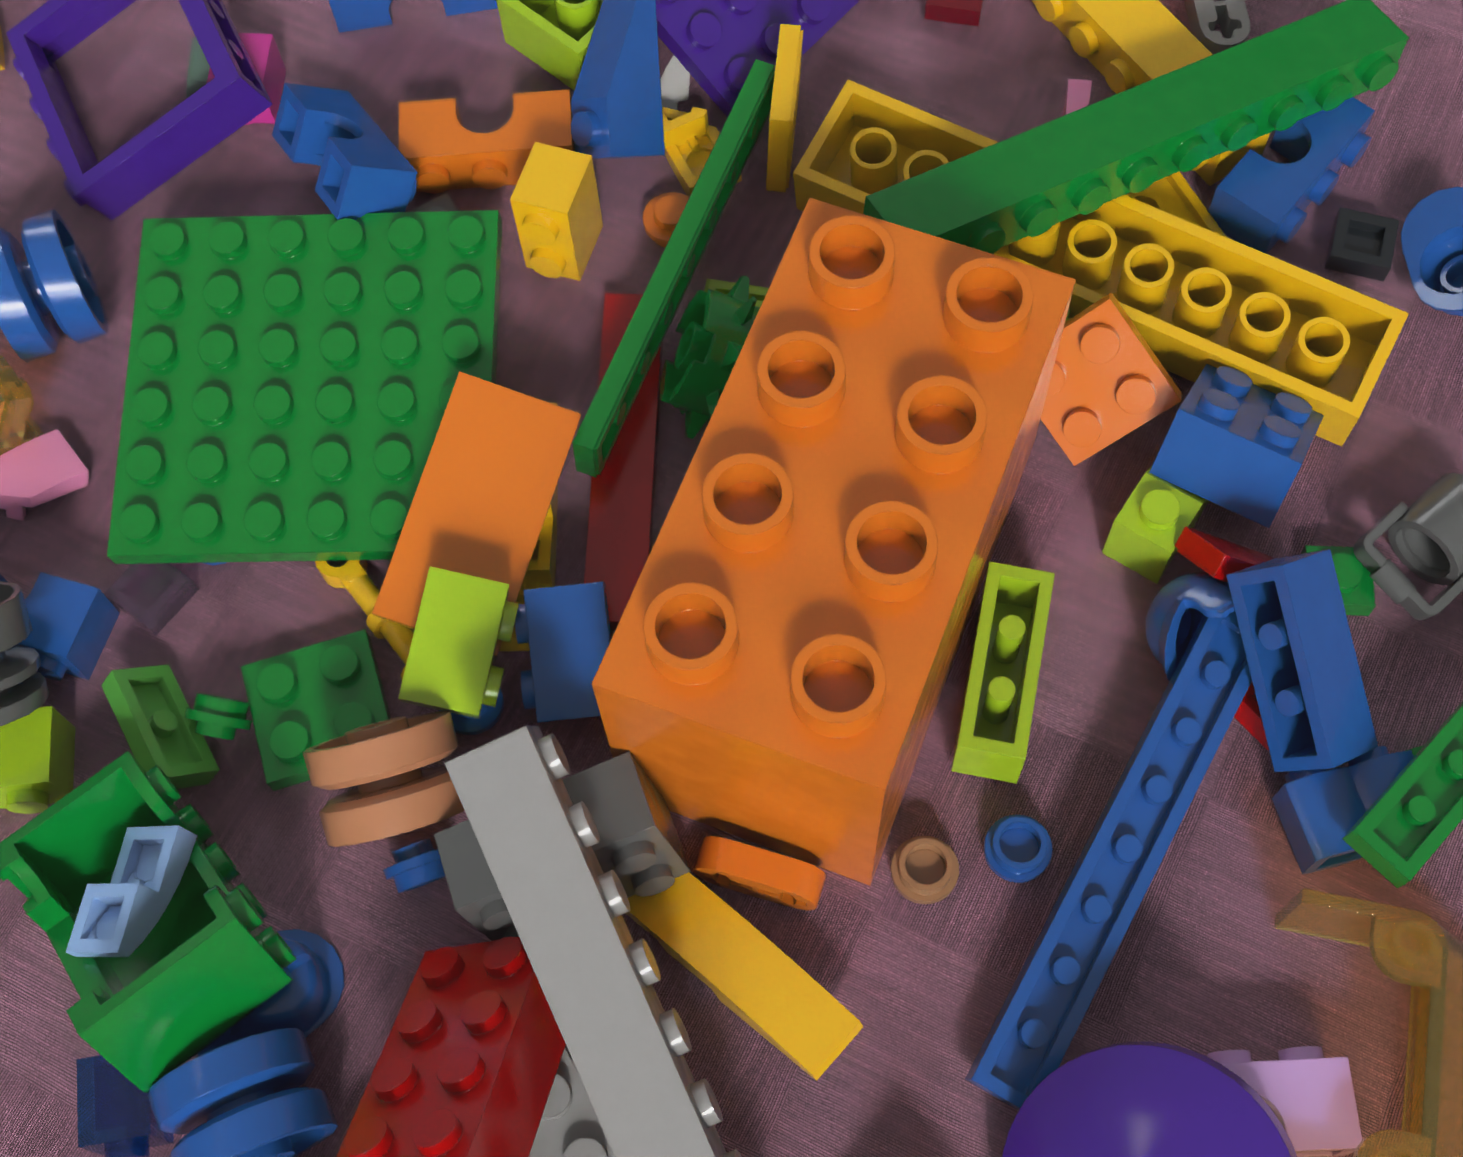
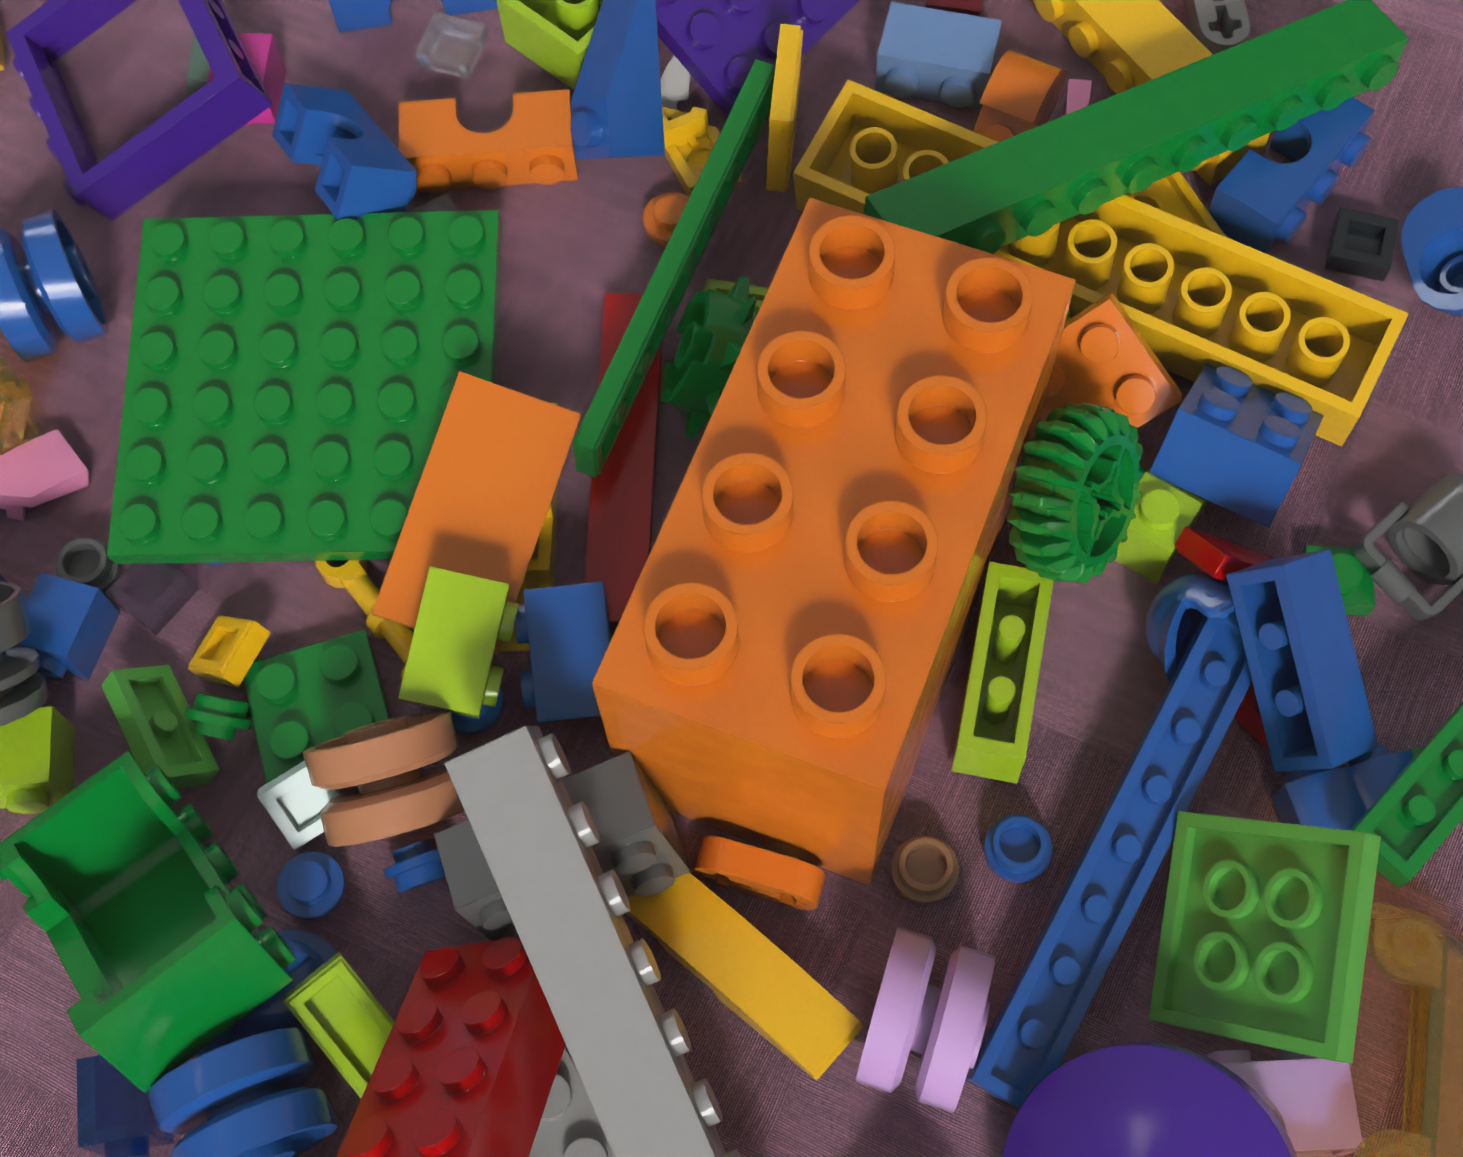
light blue slope [66,825,197,957] -> none
yellow brick [510,142,603,281] -> none
none -> dark grey plate [56,538,121,594]
none -> yellow tile [187,615,271,687]
none -> light aqua plate [257,760,342,850]
none -> blue plate [277,852,346,920]
none -> lime tile [282,951,395,1098]
none -> clear tile [414,12,488,79]
none -> lavender wheel [855,927,995,1113]
none -> medium blue brick [875,2,1002,110]
none -> orange brick [973,50,1069,142]
none -> green gear [1007,403,1144,584]
none -> bright green plate [1149,811,1381,1064]

